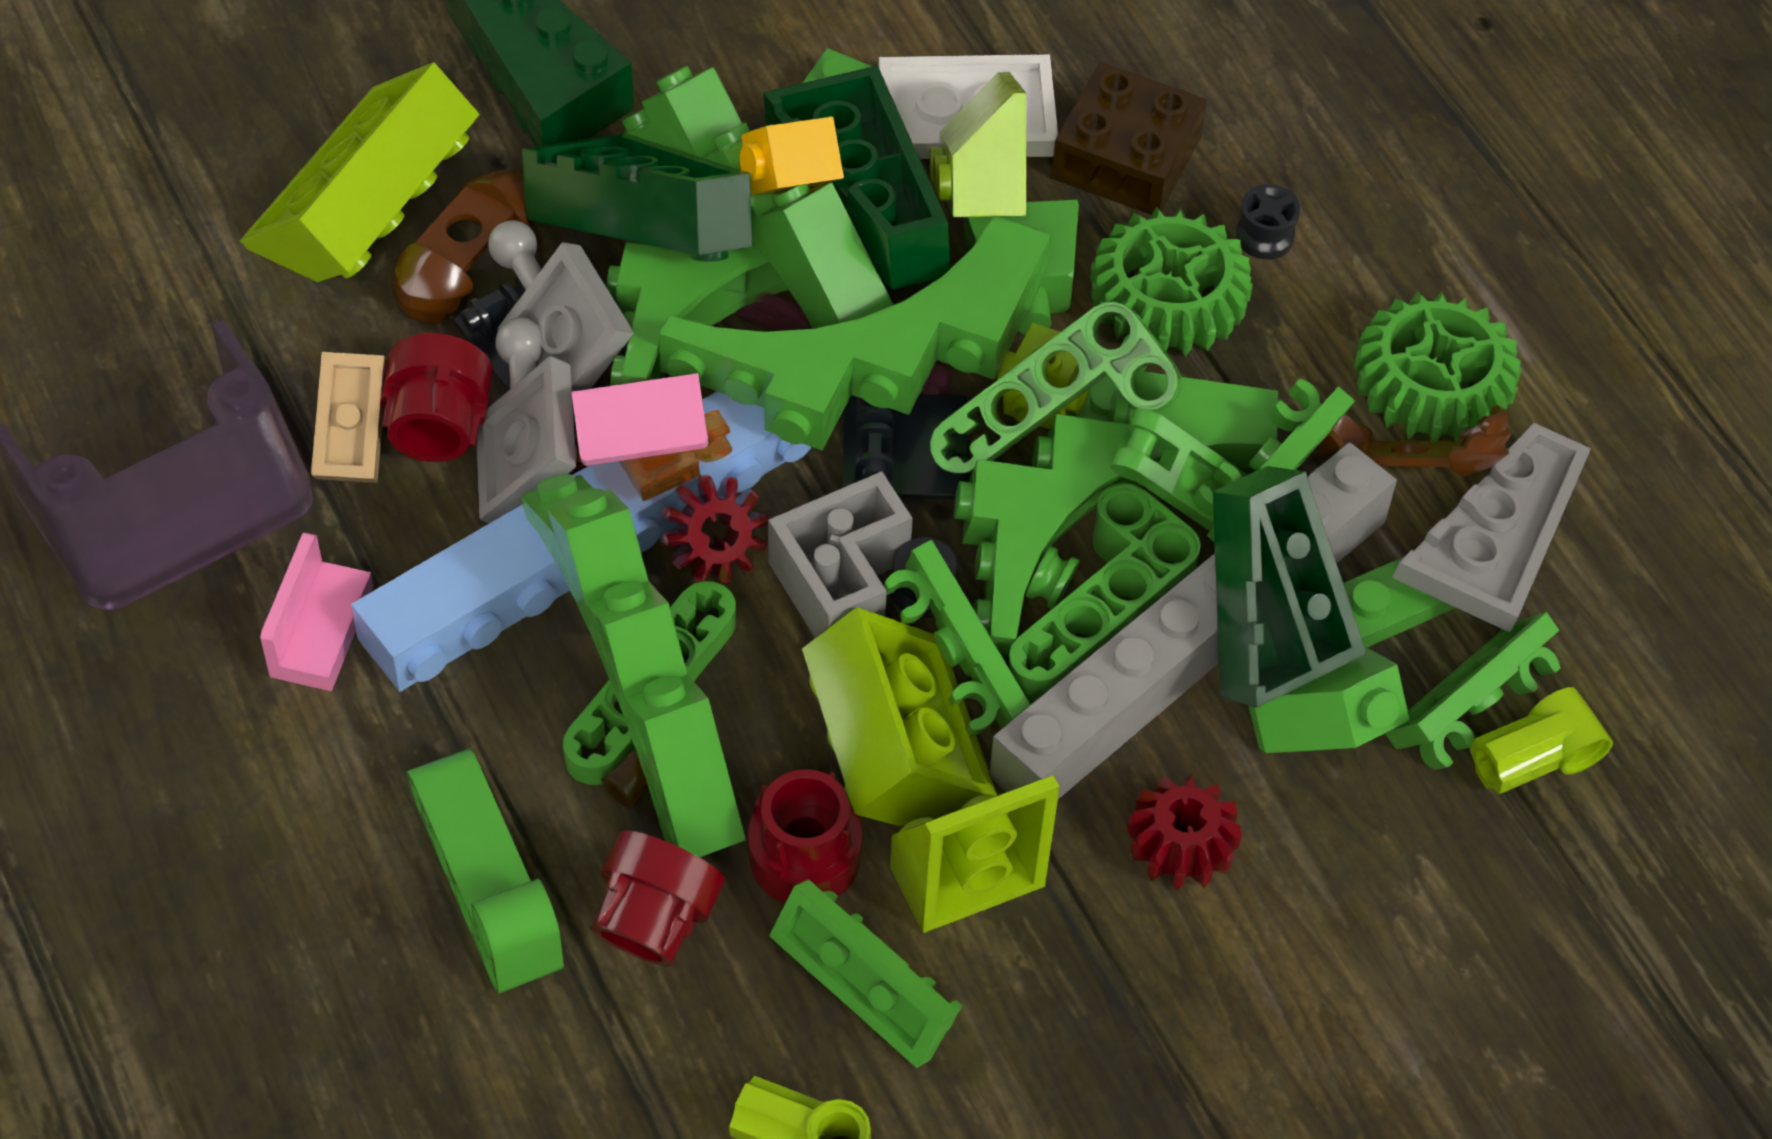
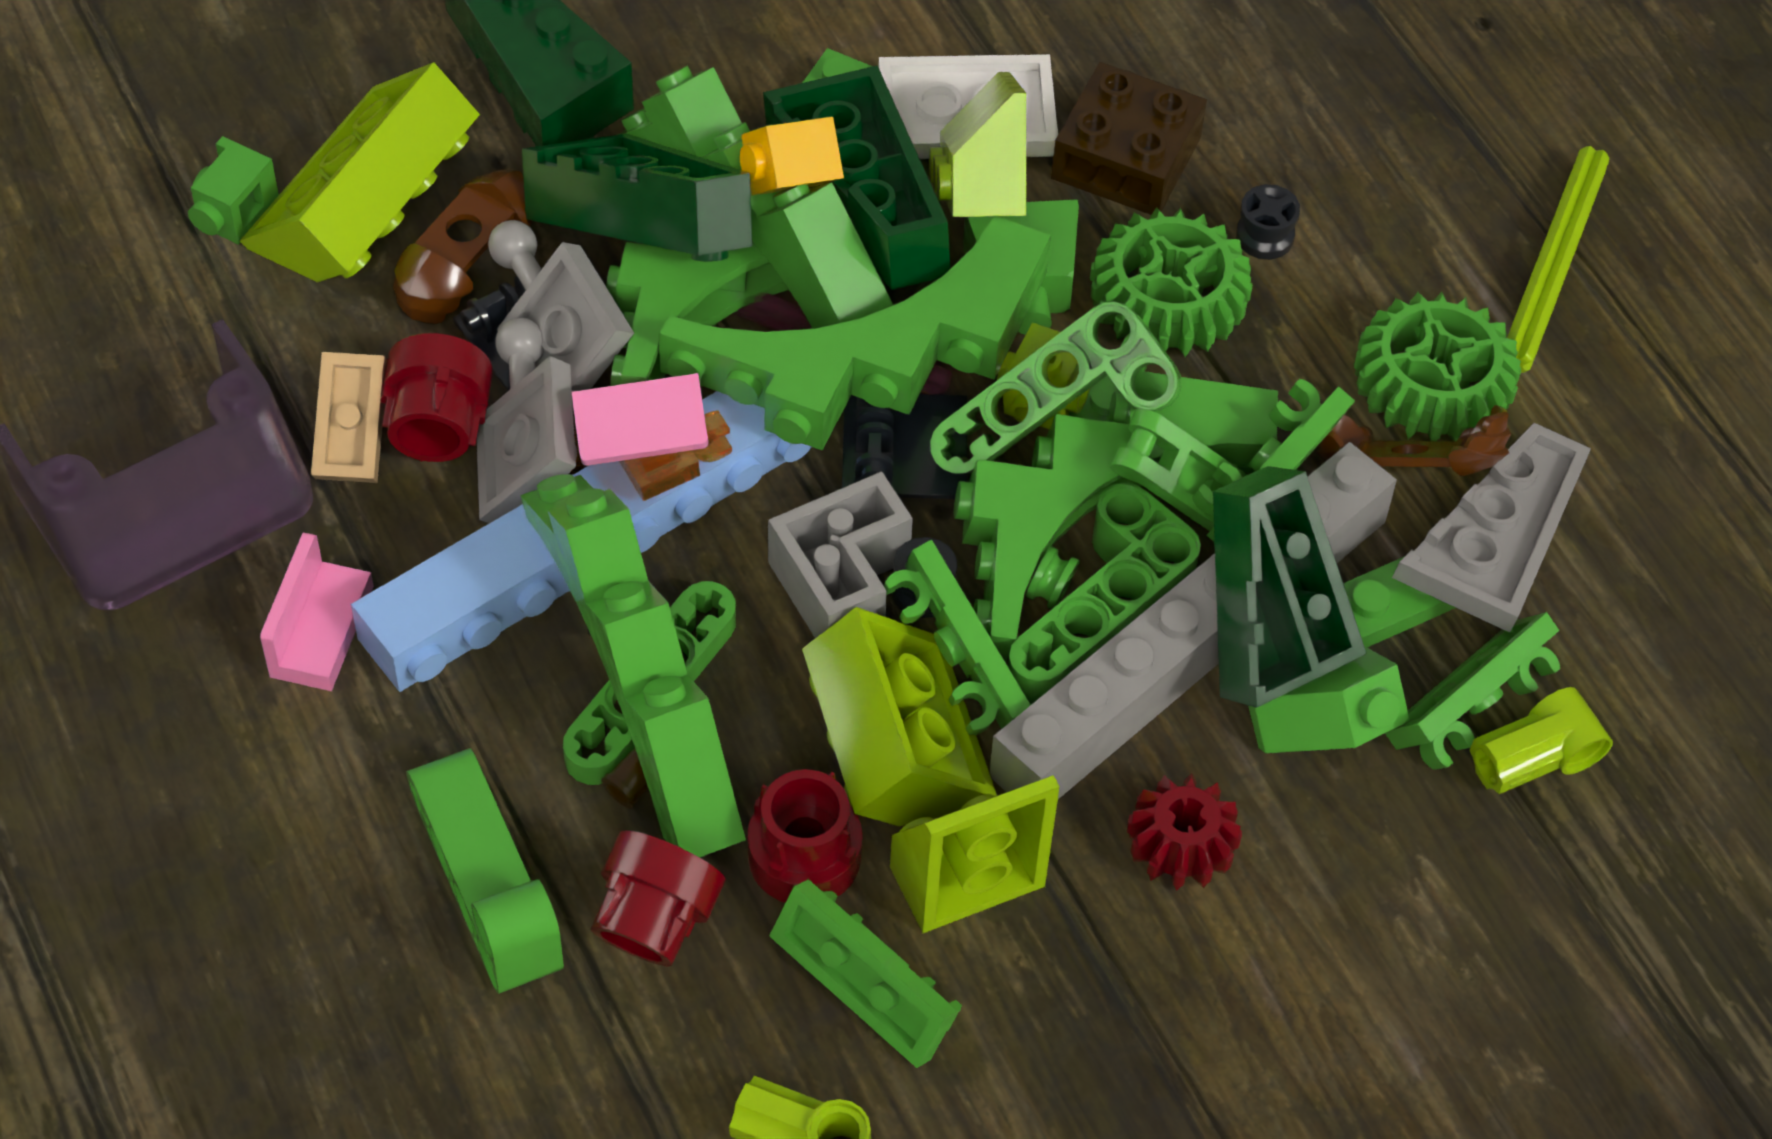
dark red gear [660,474,769,583] -> none
none -> bright green brick [188,136,279,245]
none -> lime axle [1507,146,1610,373]

